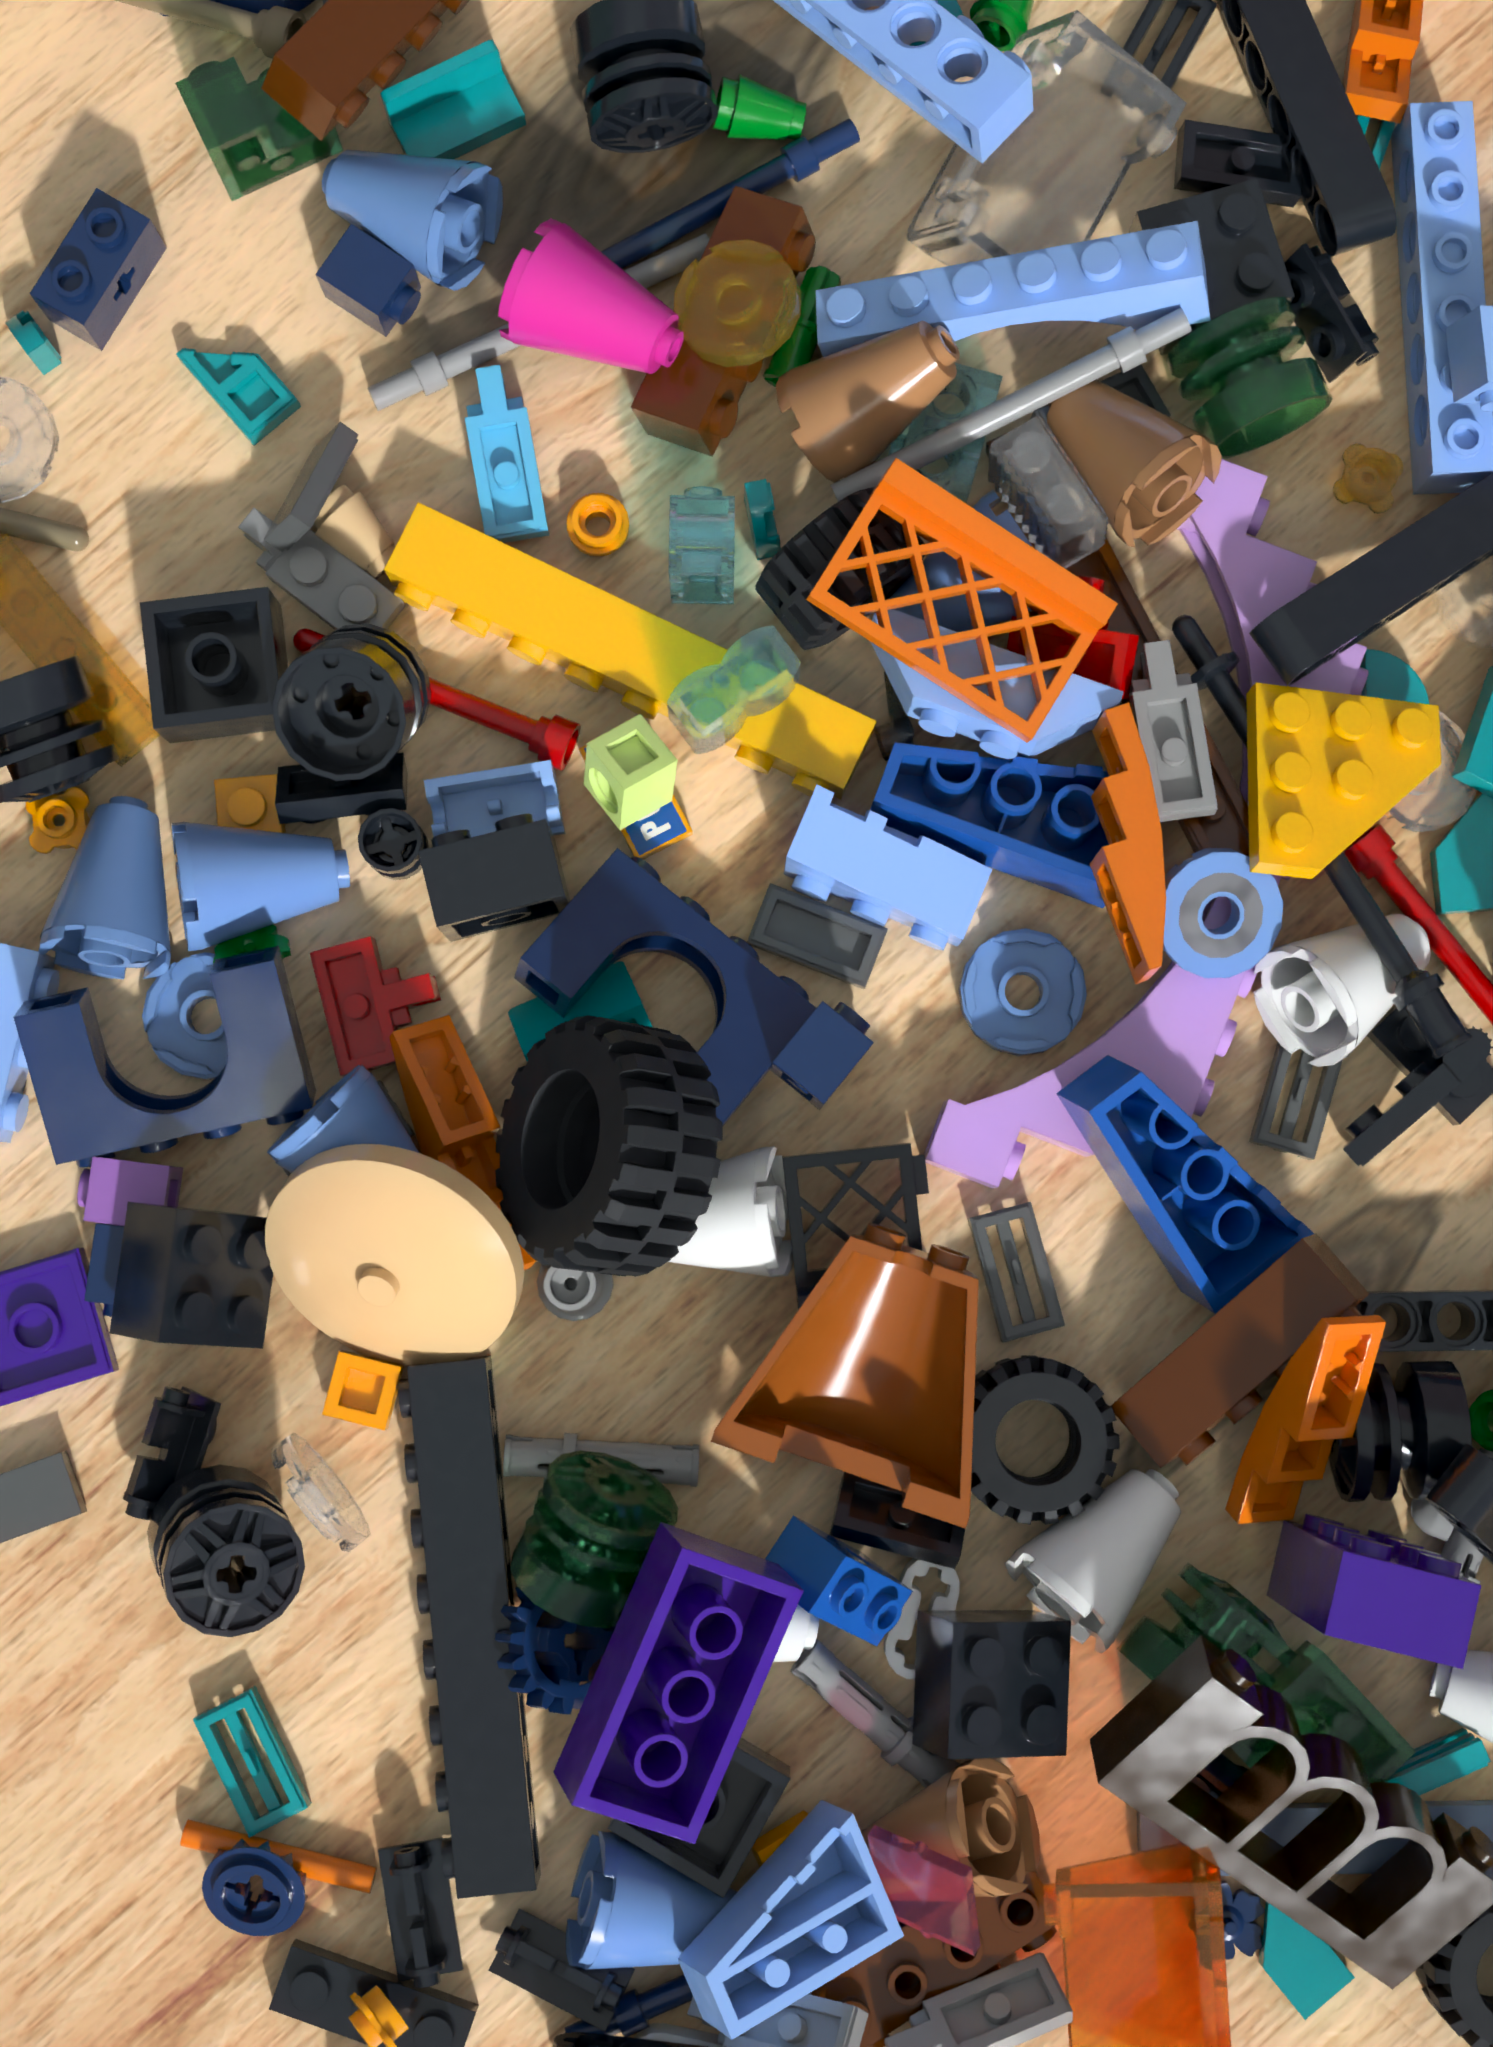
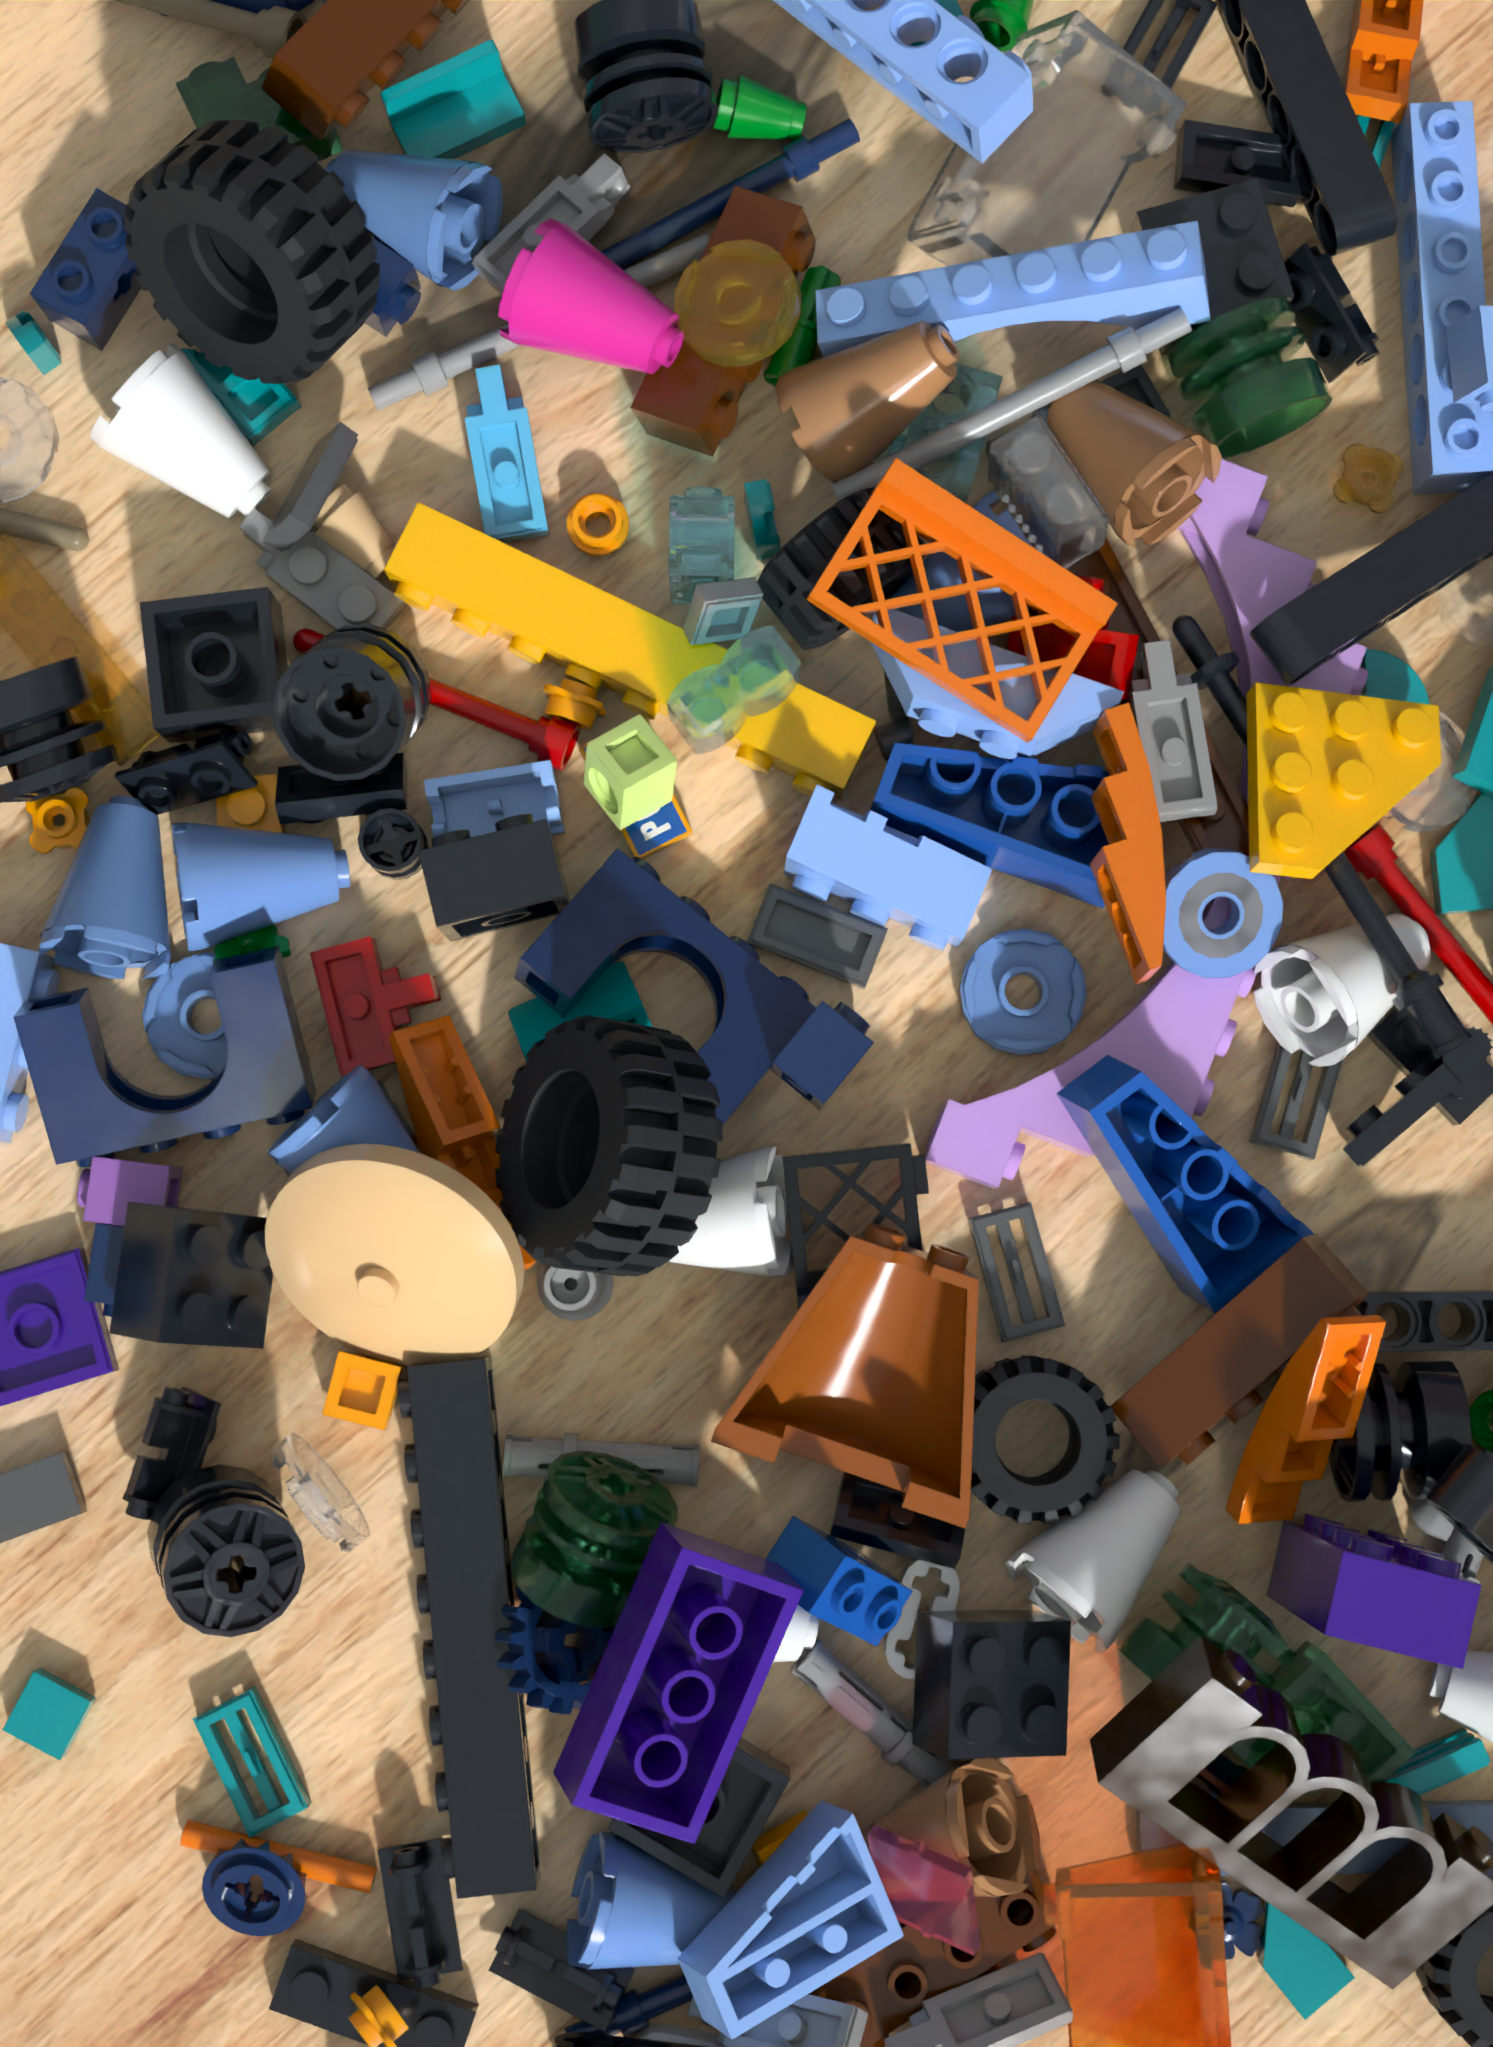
none -> teal tile [2,1667,96,1760]
none -> white cone [90,343,272,519]
none -> black hinge [115,727,258,815]
none -> black tyre [124,120,380,384]
none -> light grey hinge [471,153,630,295]
none -> light orange plate [543,679,607,731]
none -> light grey tile [682,577,763,645]

